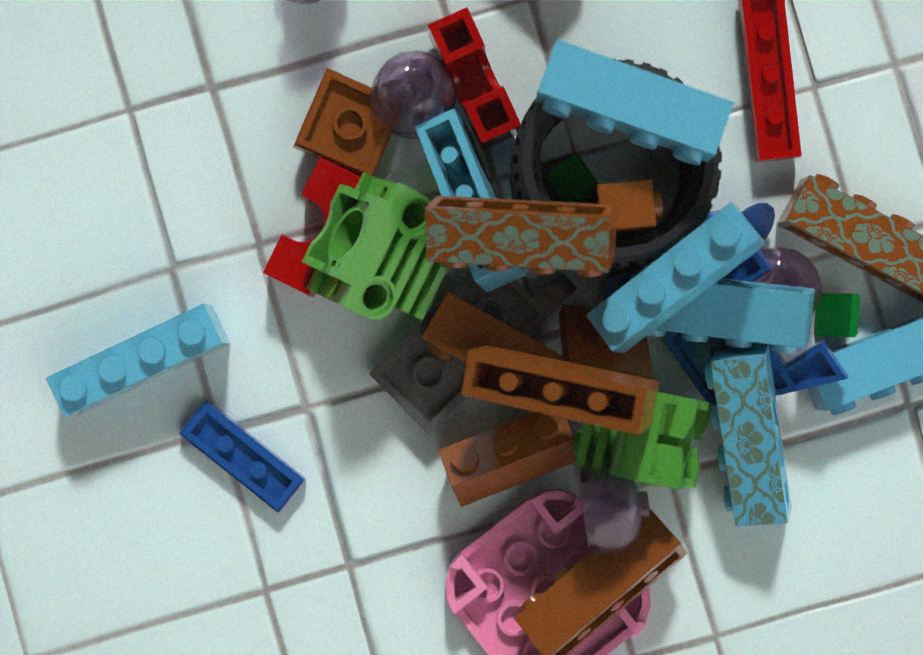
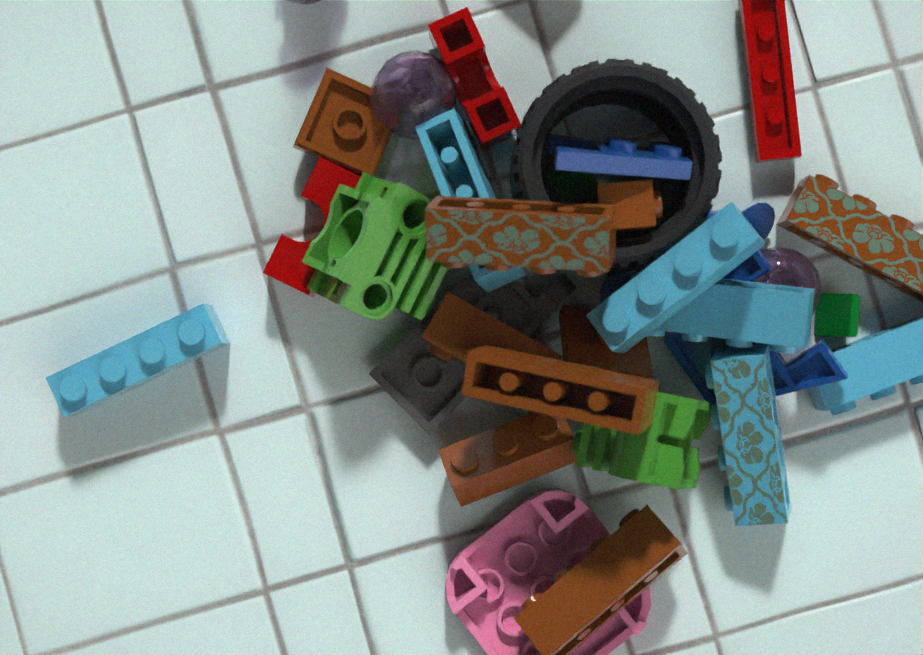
blue tile [179,400,306,513] -> none
medium azure brick [535,39,734,165] -> none
clear purple cylinder [580,465,651,556] -> none
none -> blue wing [548,133,693,180]

